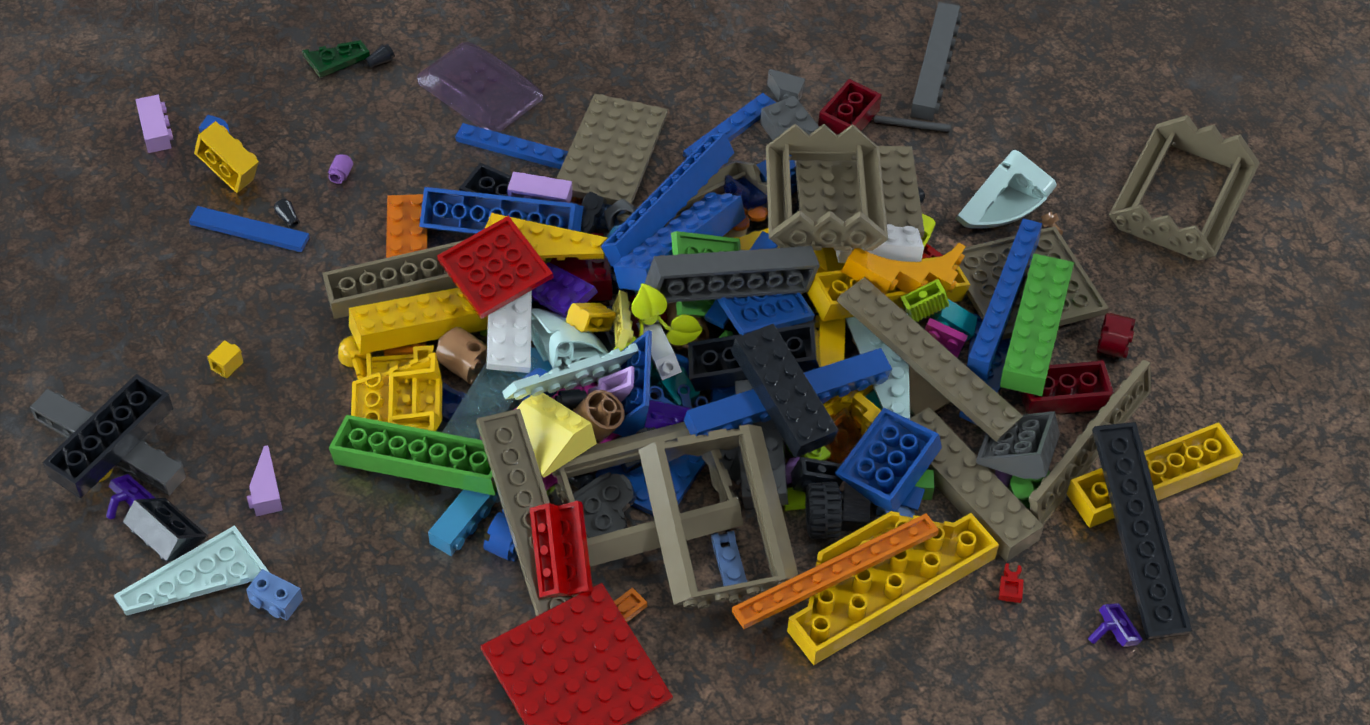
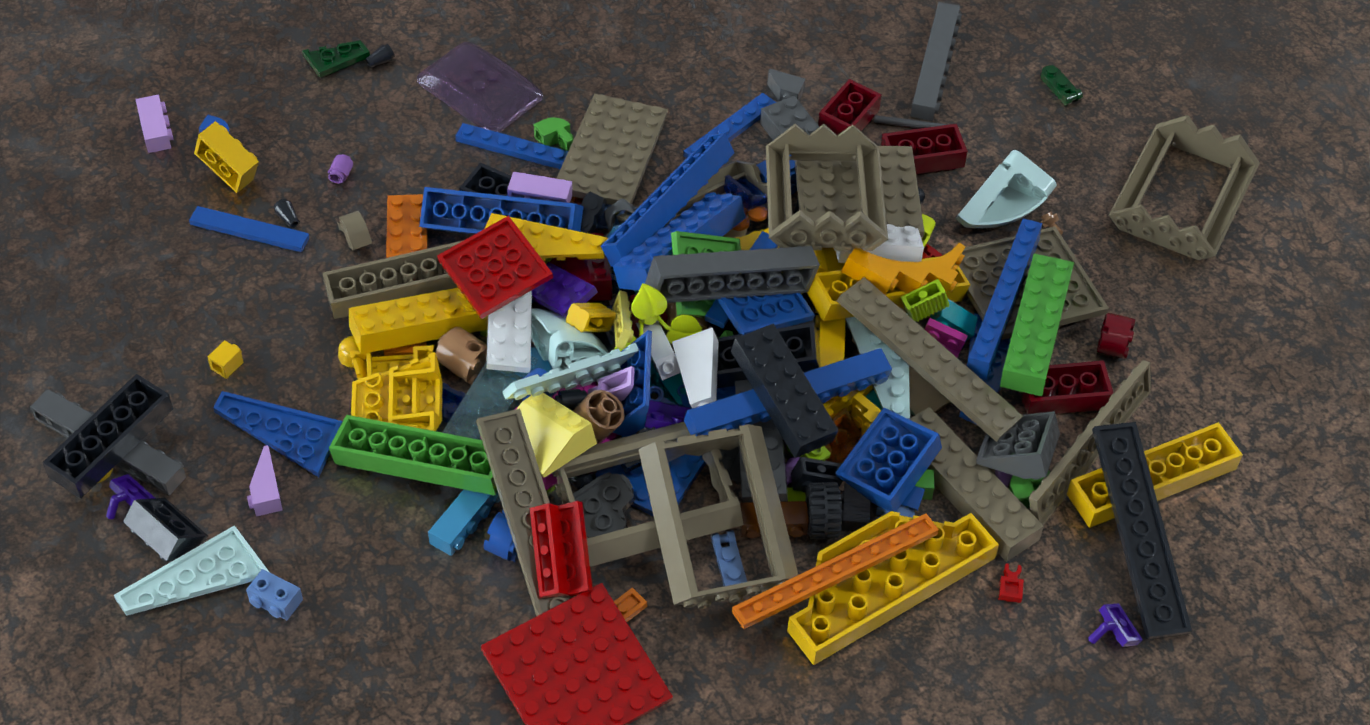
none -> blue wing [213,391,342,477]
none -> dark tan brick [337,211,372,250]
none -> bright green brick [534,118,574,151]
none -> white slope [672,328,718,409]
none -> reddish brown brick [740,501,809,538]
none -> dark red brick [881,124,968,174]
none -> dark green plate [1041,65,1083,105]

